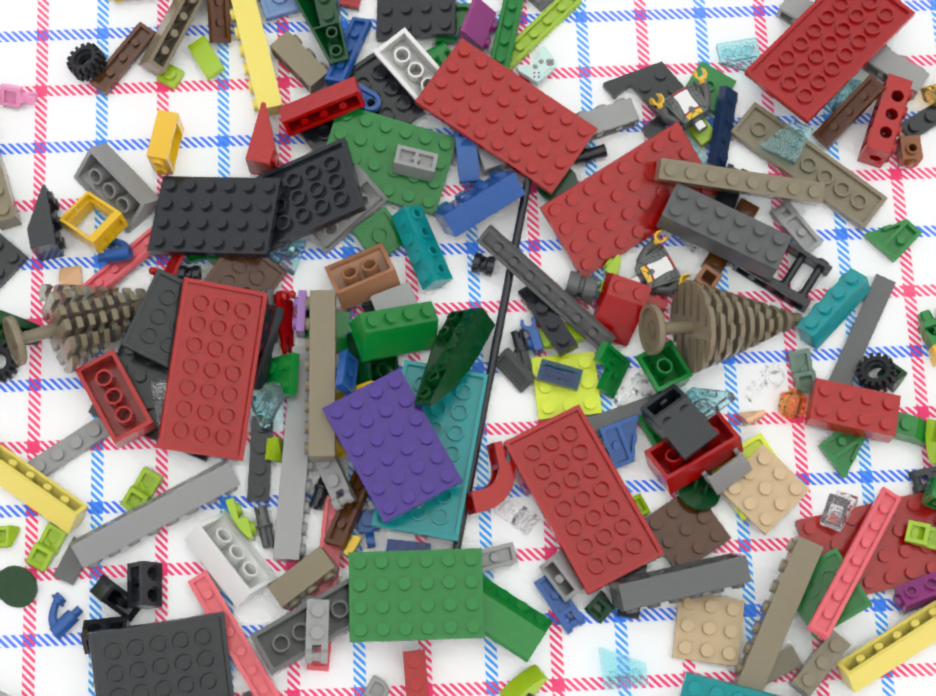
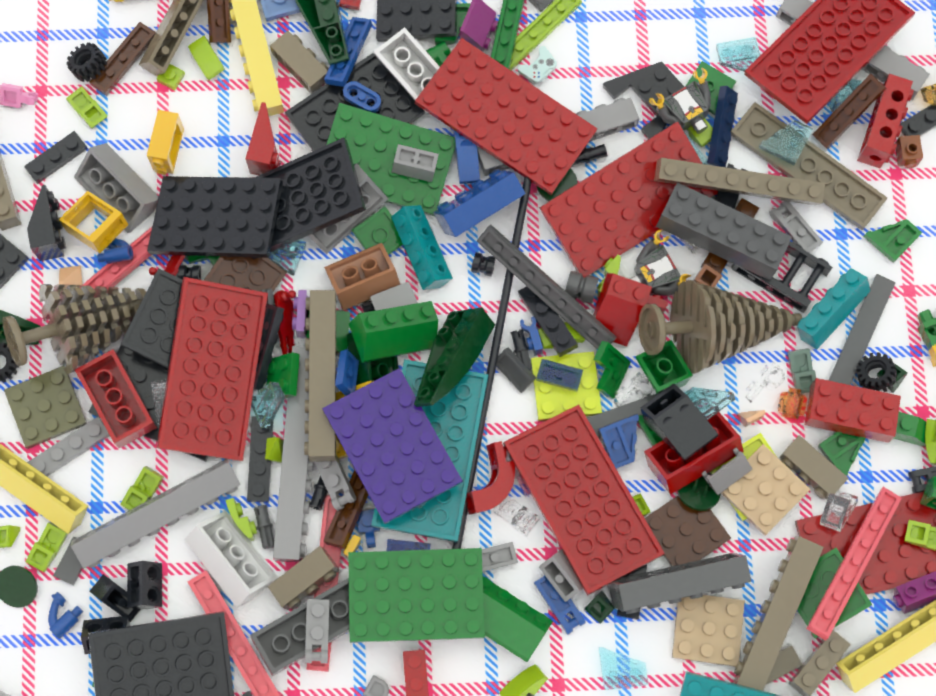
red brick [279,76,366,137] -> none
none -> olive plate [4,365,87,449]
none -> black plate [24,131,88,184]
none -> lime slope [66,86,108,129]
none -> dark tan brick [779,435,849,501]

